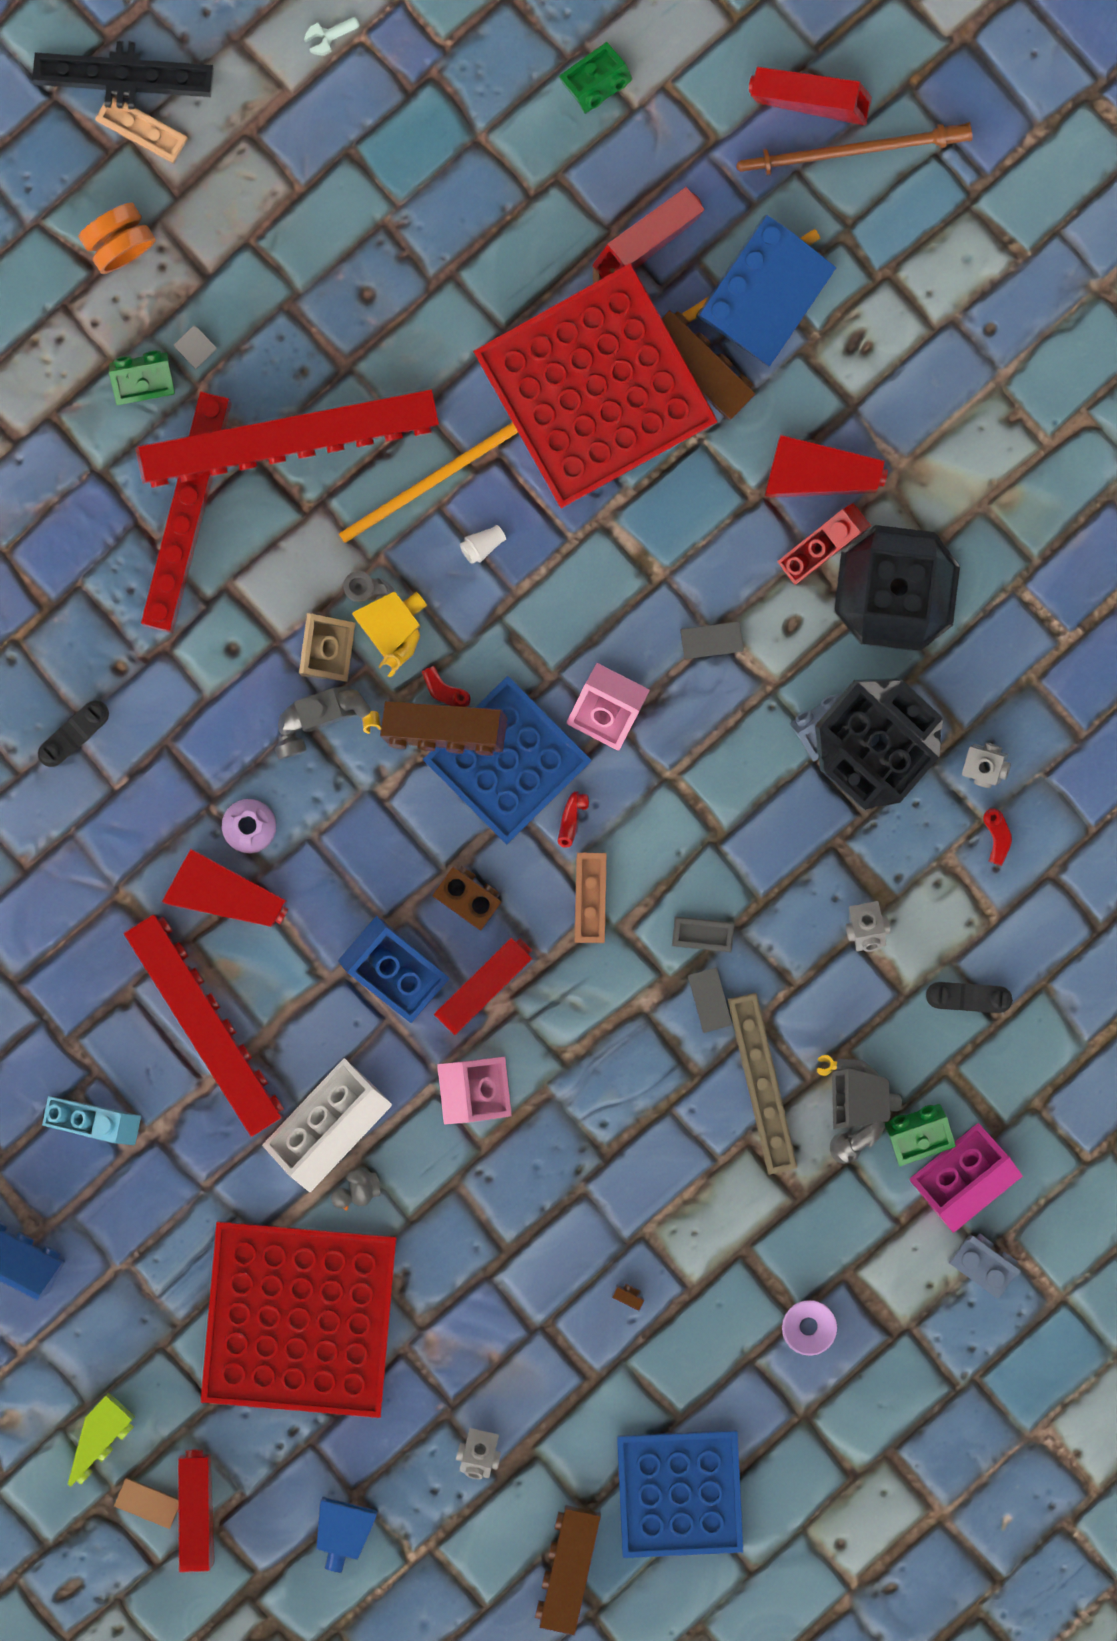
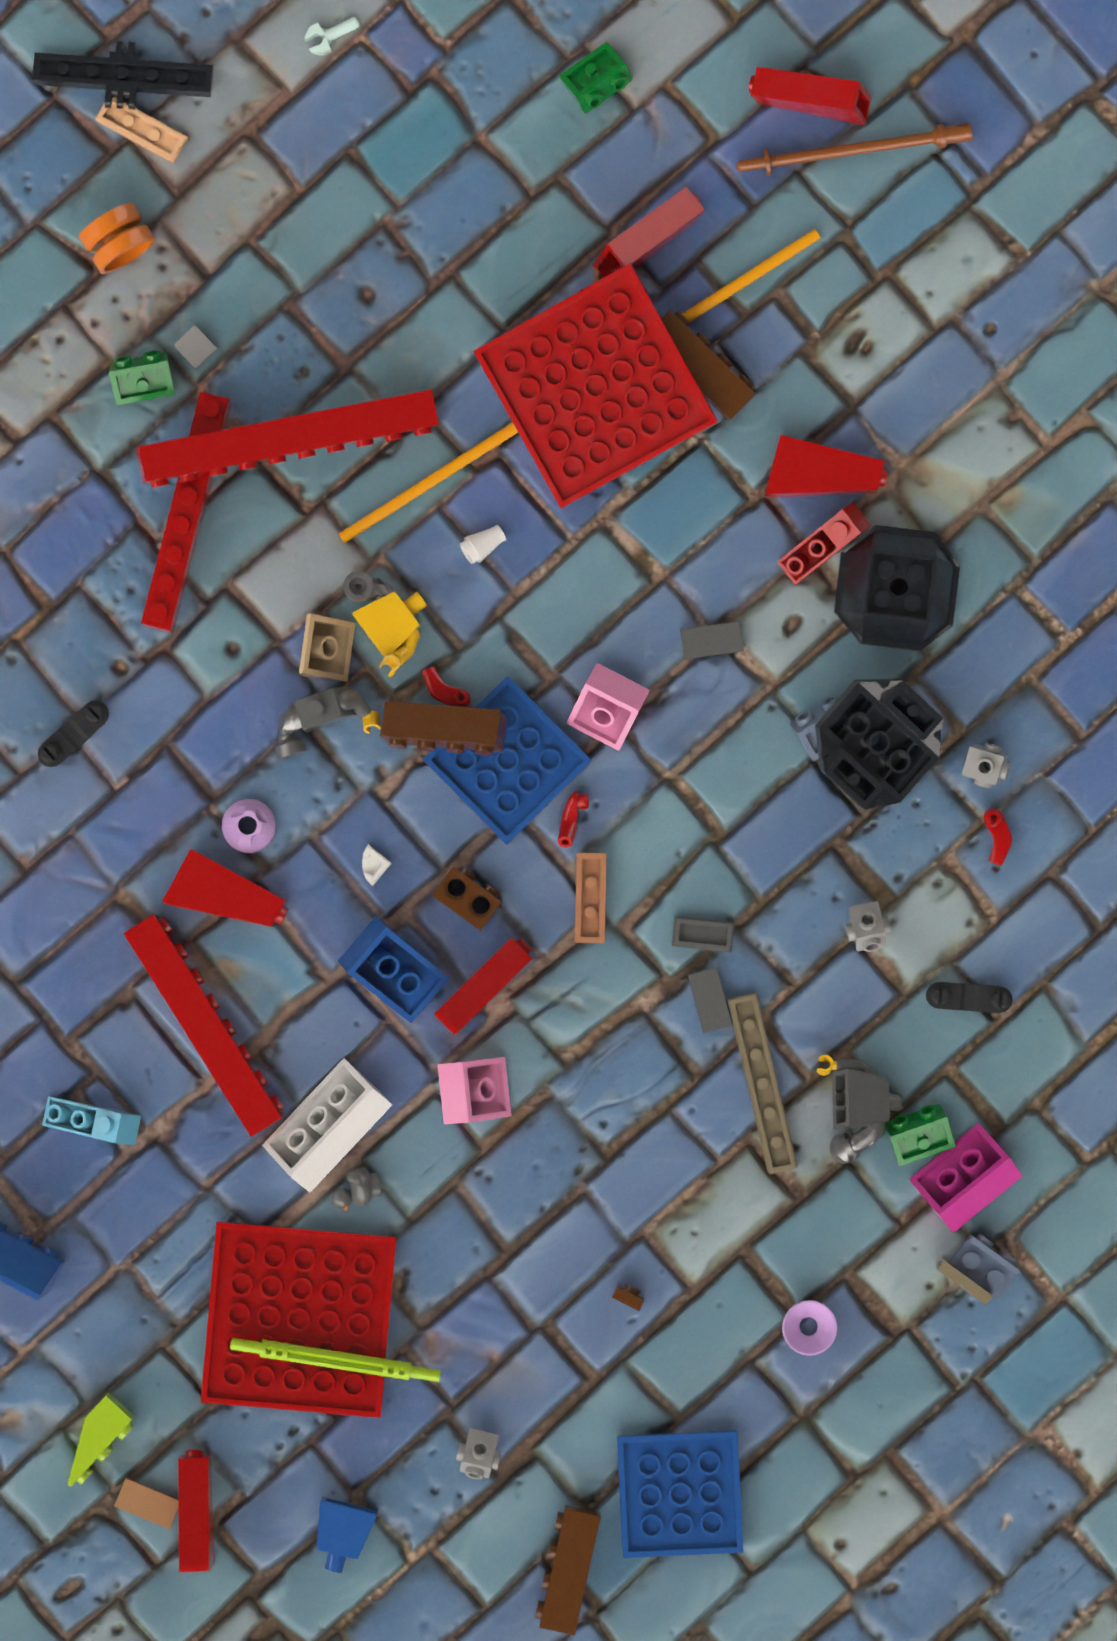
blue slope [696,215,837,367] -> none
none -> lime axle [230,1338,441,1382]
none -> white tile [362,844,392,886]
none -> dark tan tile [936,1258,993,1305]

